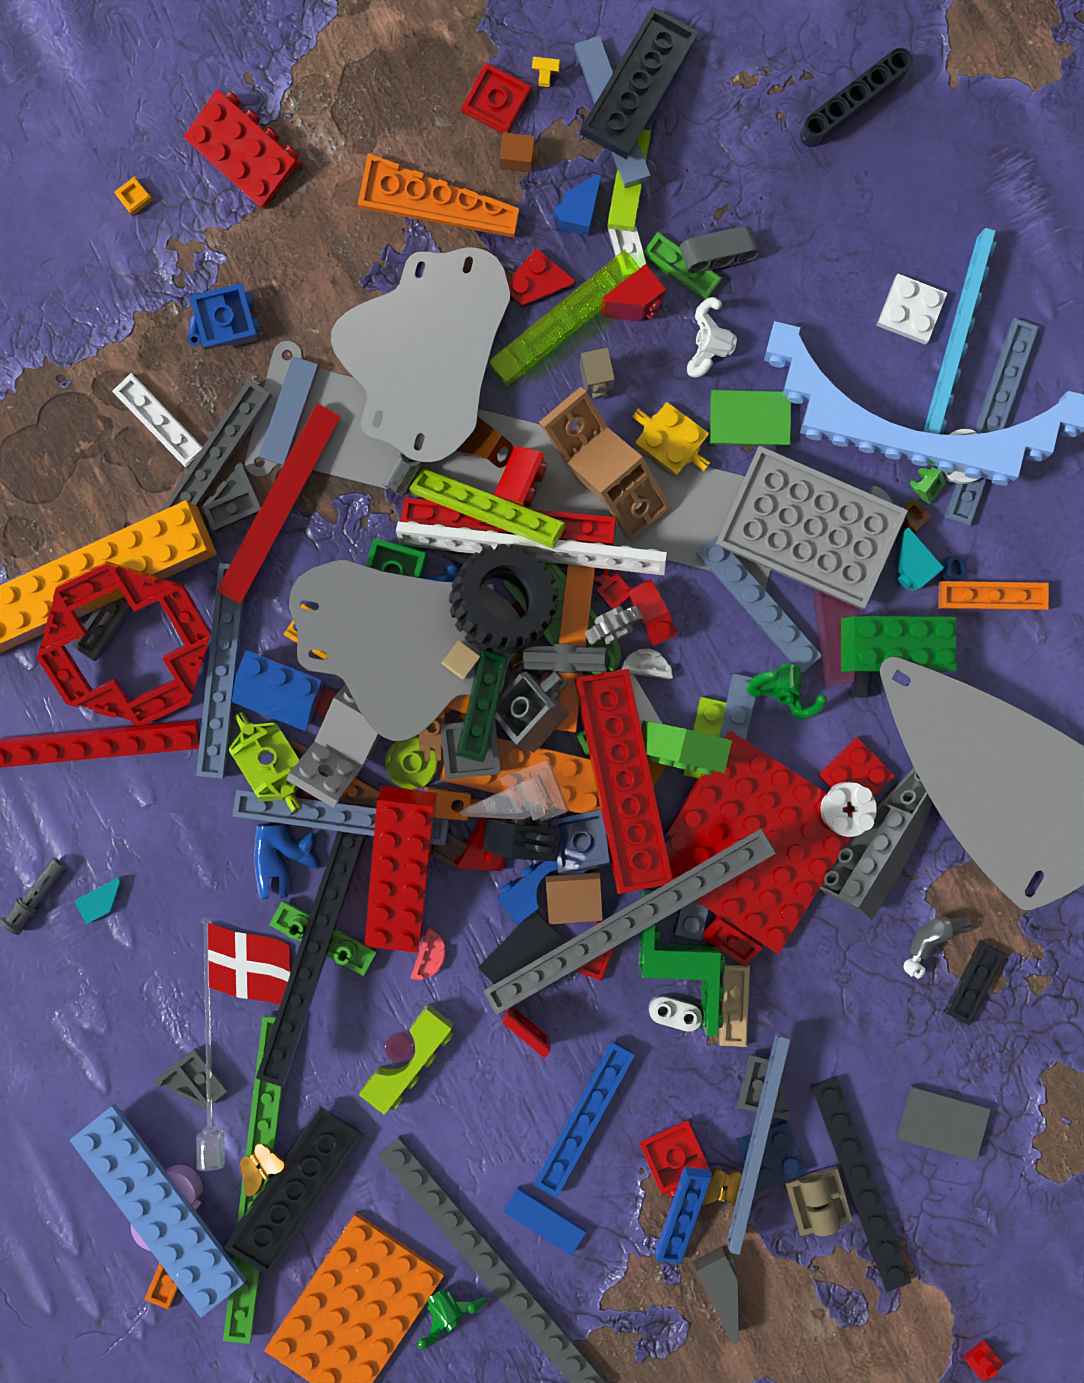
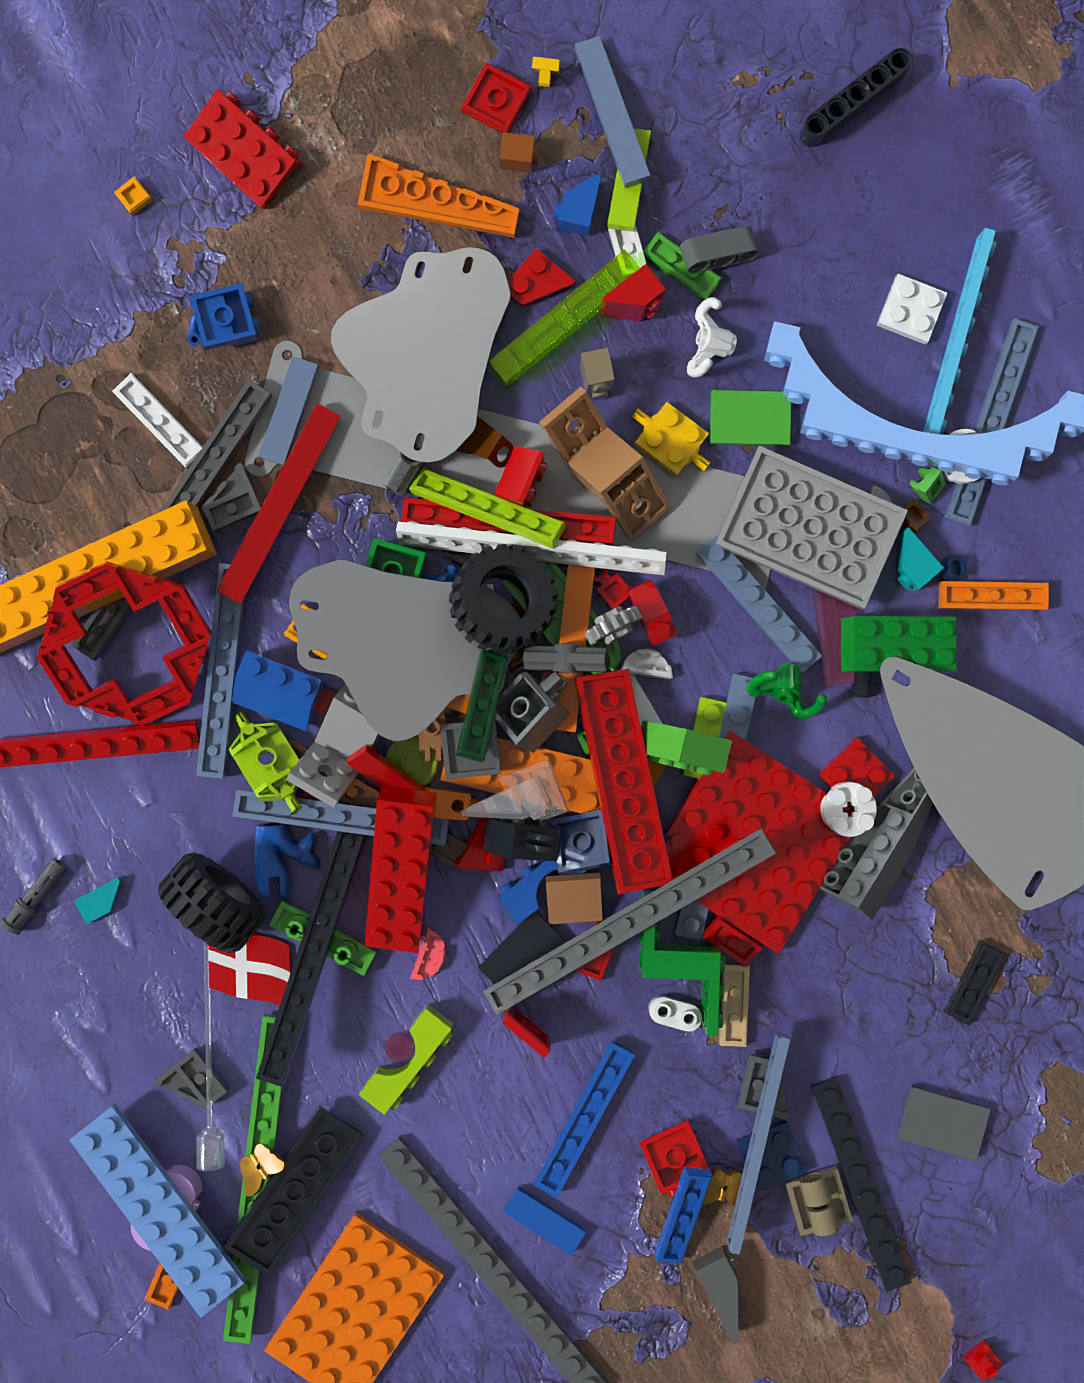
green piece [417,1288,488,1350] -> none
tan tile [441,640,480,680] -> none
black plate [580,6,699,160] -> none
dark grey arm [904,916,971,979] -> none
none -> black tyre [158,852,266,953]
none -> red tile [347,744,425,791]

